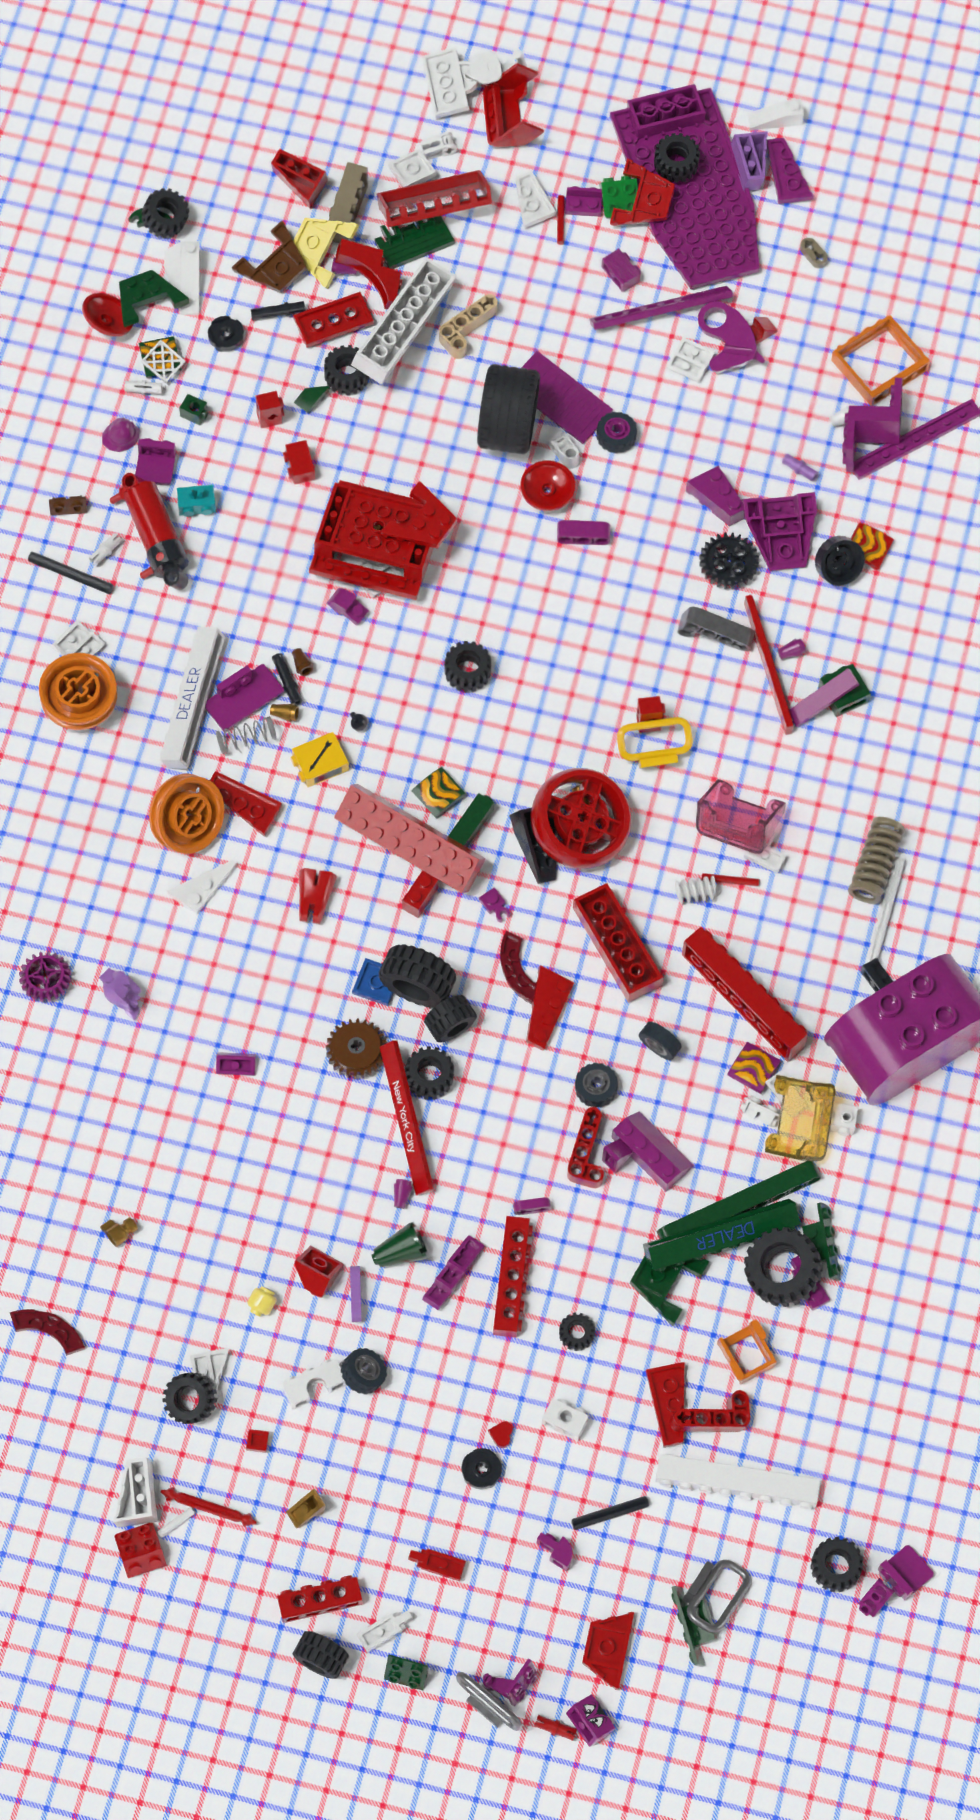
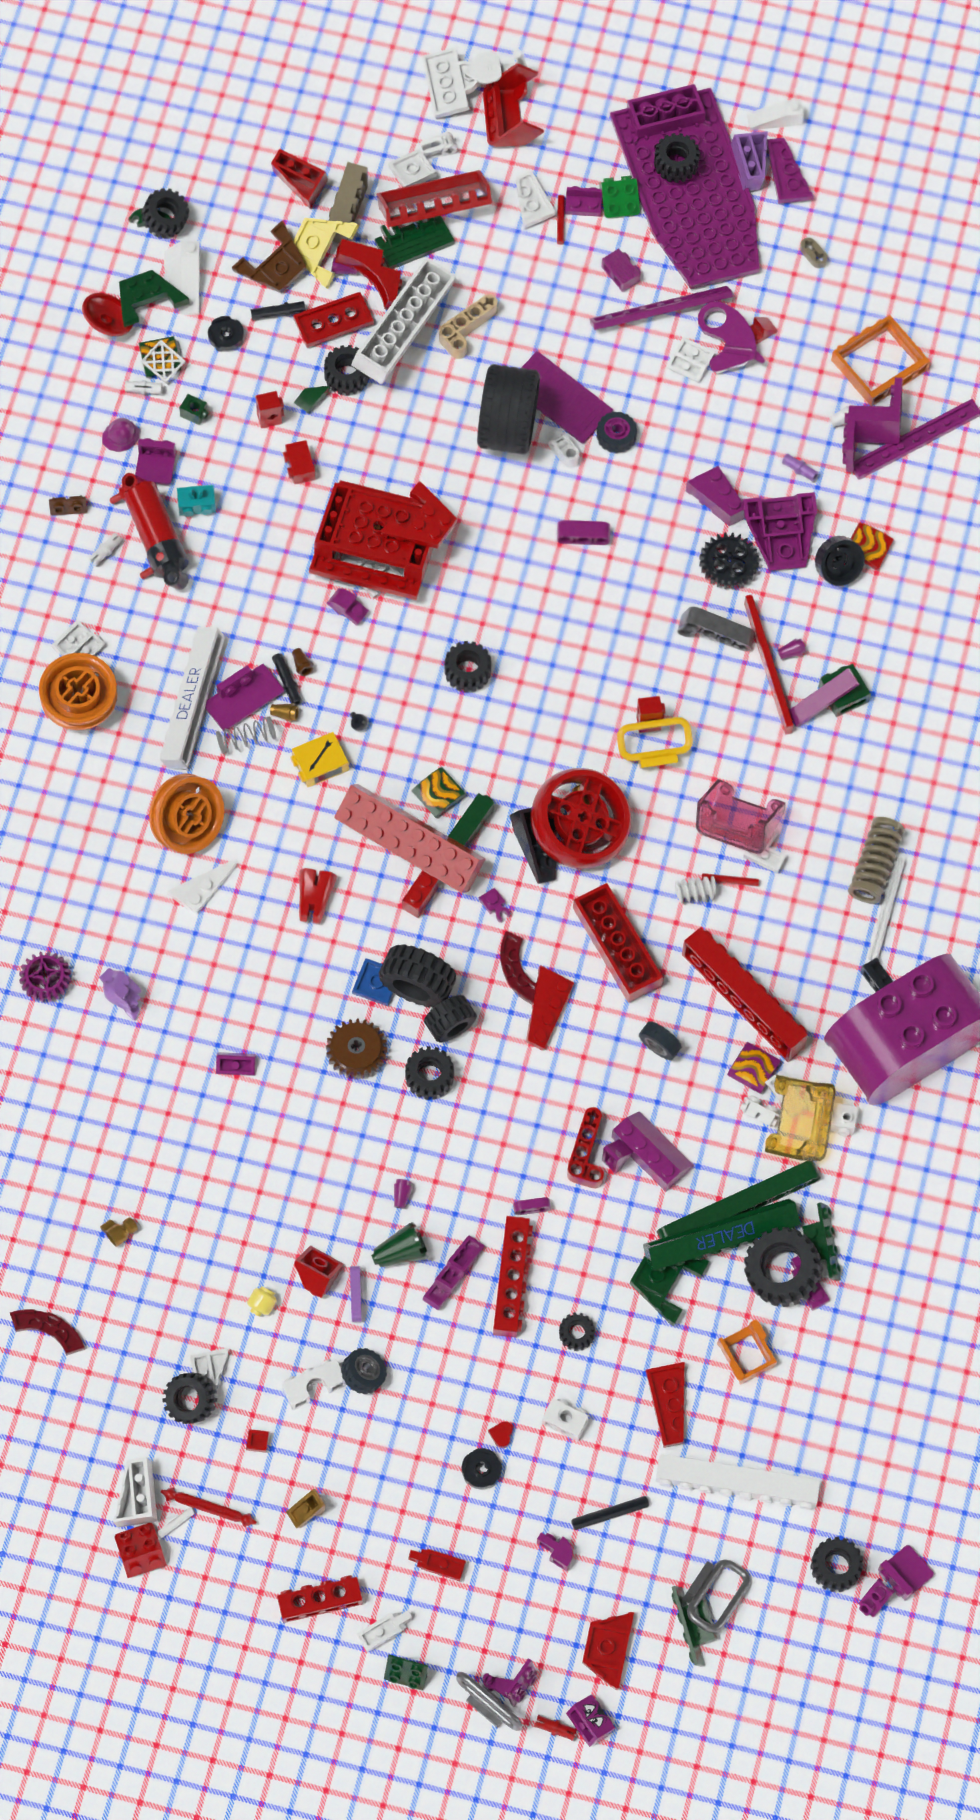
black axle [28,551,114,594] -> none
red wing [210,771,282,836] -> none
black tyre [292,1631,349,1679] -> none
red tile [380,1040,434,1196] -> none
red dish [520,460,575,511] -> none
black wheel [575,1062,618,1108] -> none
red wing [610,158,675,226] -> none
red beam [669,1390,750,1432] -> none

